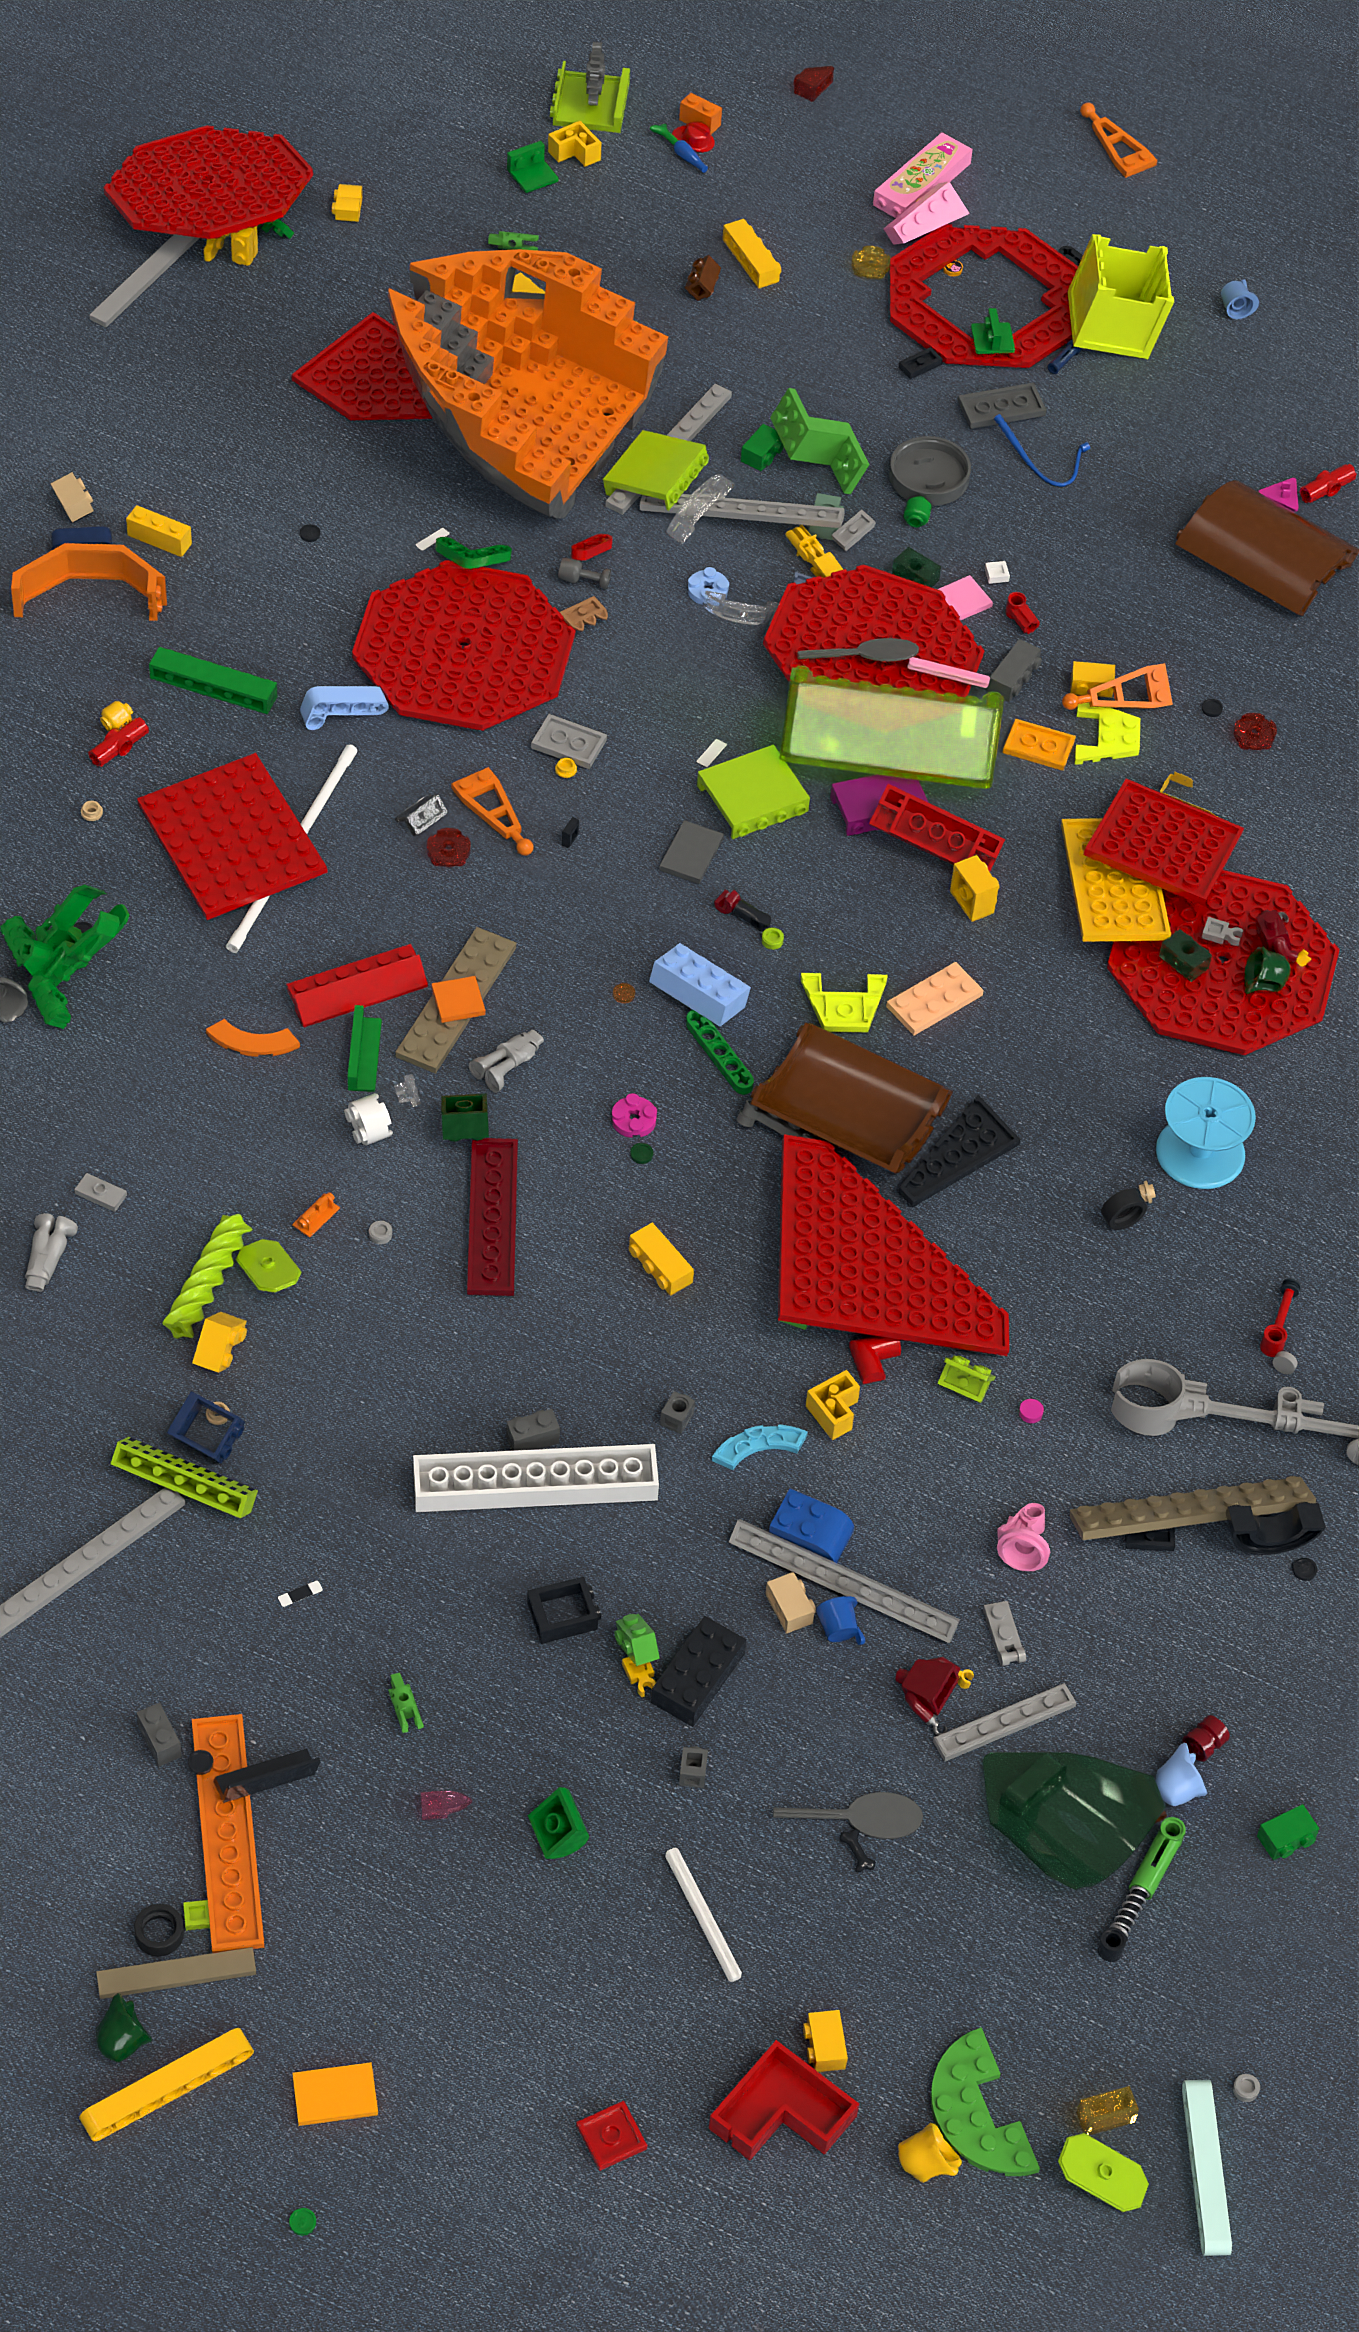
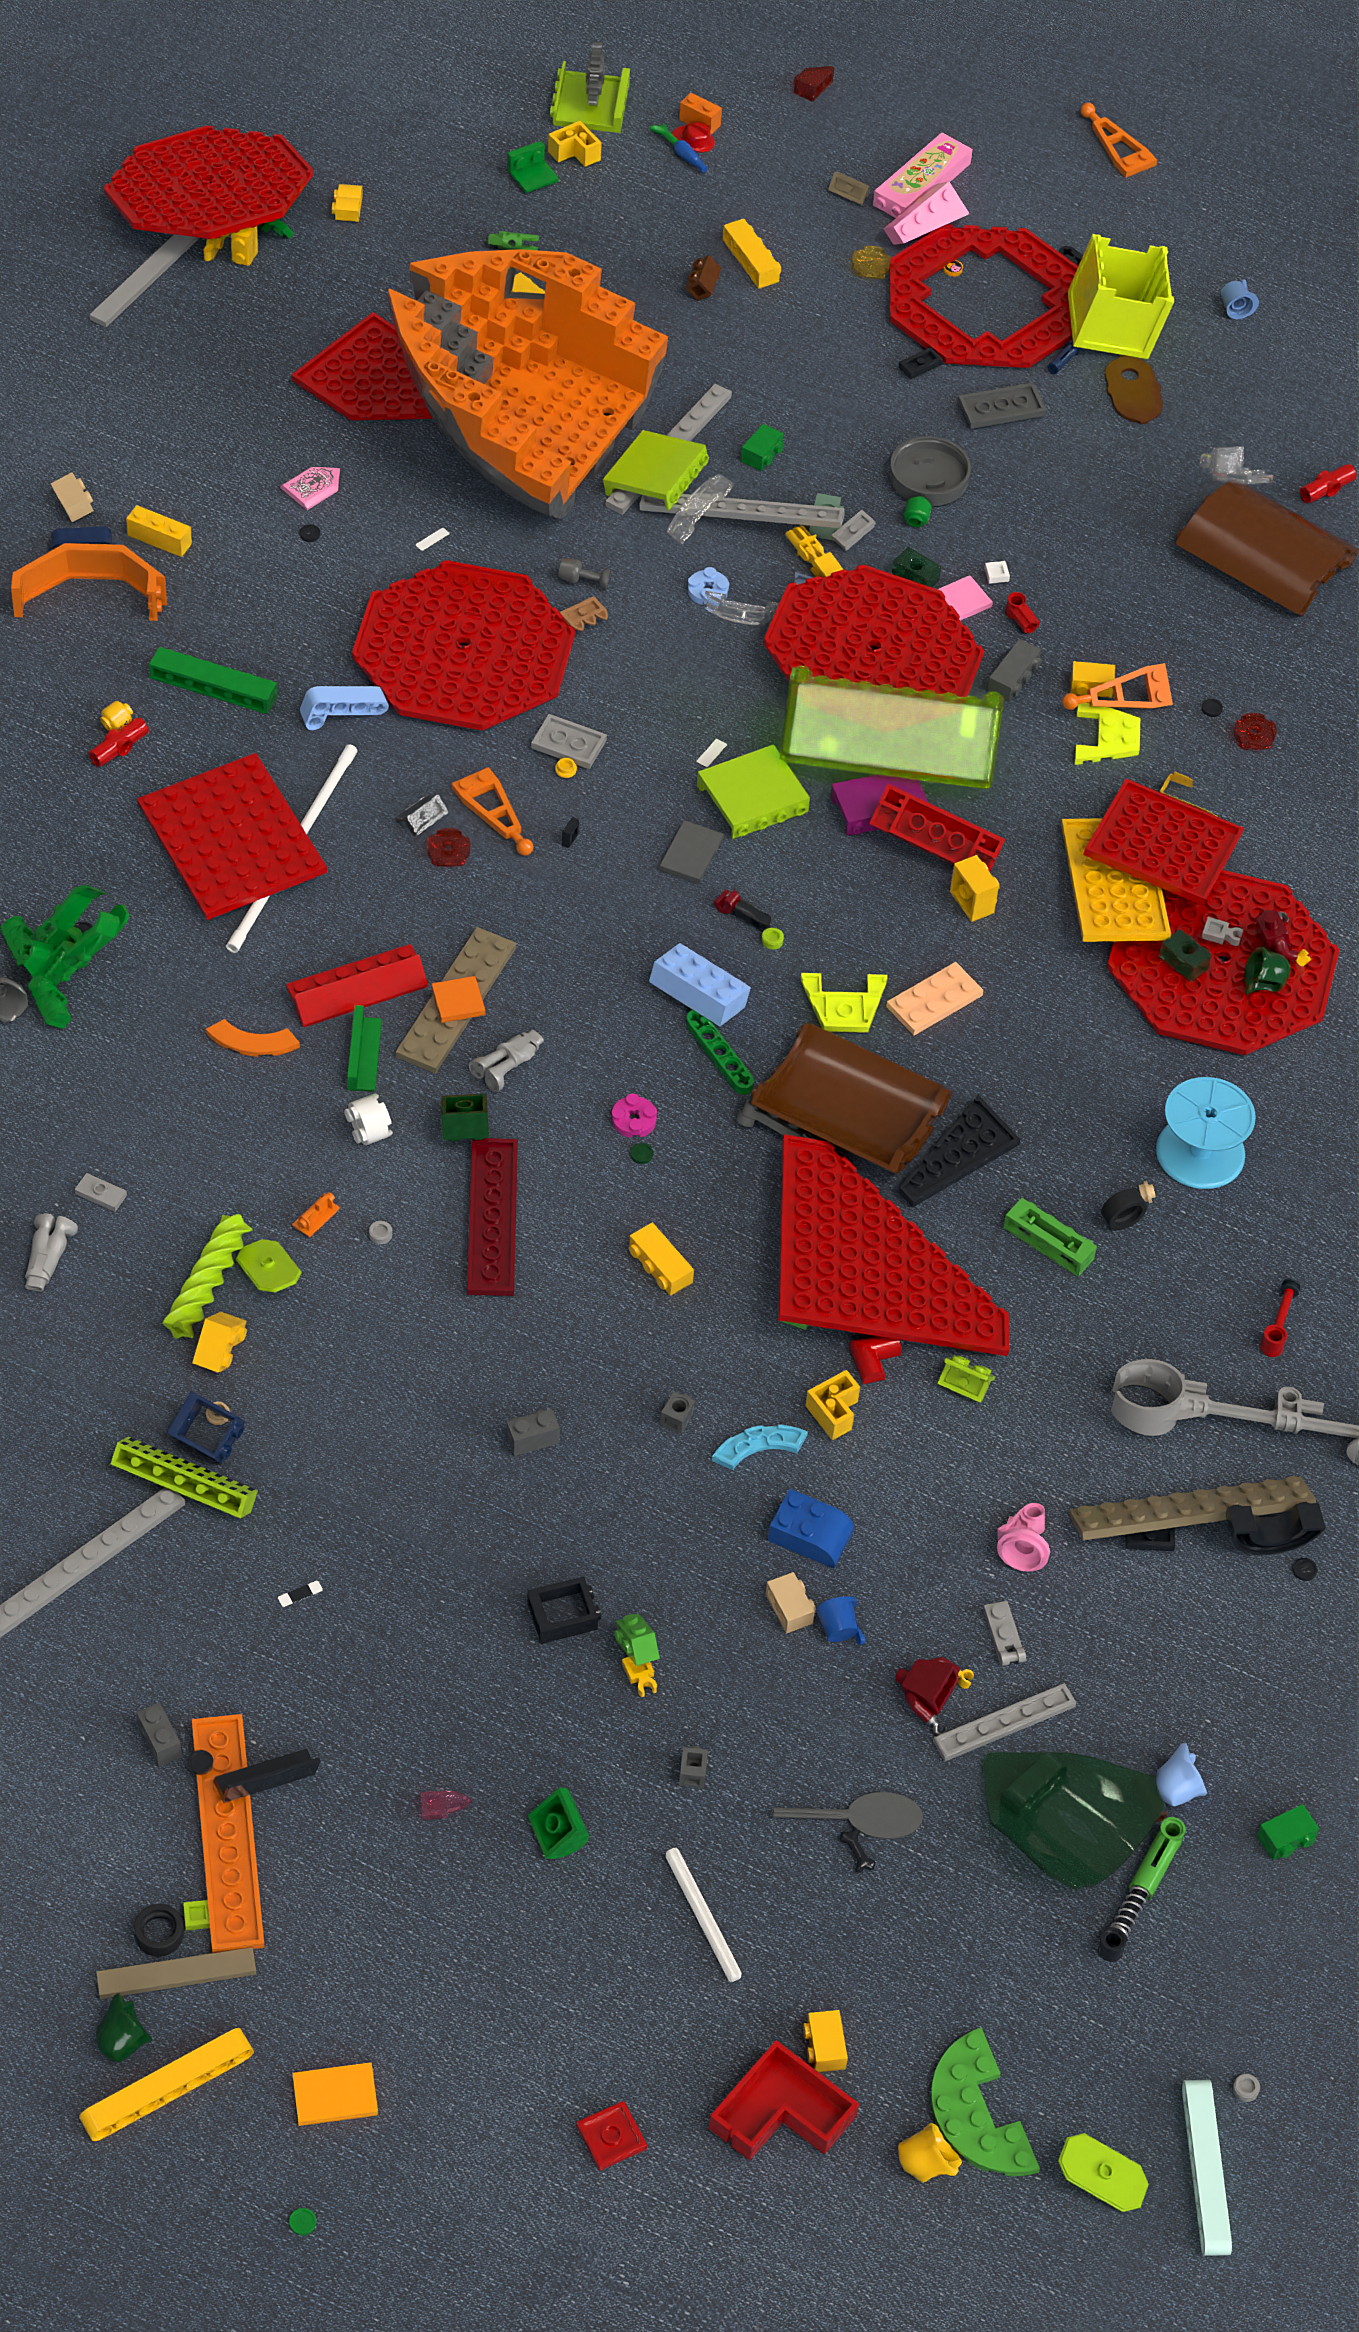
tan plate [81,801,103,821] -> none
bright green hinge [388,1673,424,1733] -> none
clear tile [395,1074,421,1107] -> none
white brick [413,1444,659,1512] -> none
green beam [435,537,512,569] -> none
red beam [571,534,613,560] -> none
clear orange piece [613,983,635,1003] -> none
black brick [651,1616,747,1727] -> none
light grey plate [729,1519,960,1643] -> none
bright green bracket [770,388,869,494] -> none
dark grey piece [797,638,919,661] -> none
bright pink axle [908,657,990,688] -> none
green bracket [971,308,1015,354] -> none
blue piece [994,414,1090,487] -> none
light orange tile [1003,719,1076,771] -> none
dark pink tile [1019,1399,1044,1423] -> none
clear yellow brick [1076,2086,1139,2135] -> none
dark red wheel [1182,1715,1230,1762] -> none
dark pink piece [1259,478,1299,512] -> none
light grey tile [1273,1351,1298,1374] -> none
none -> bright pink tile [280,467,340,510]
none -> dark tan plate [828,171,870,205]
none -> bright green brick [1003,1198,1097,1277]
none -> reddish brown piece [1105,355,1163,424]
none -> clear plate [1200,446,1273,484]

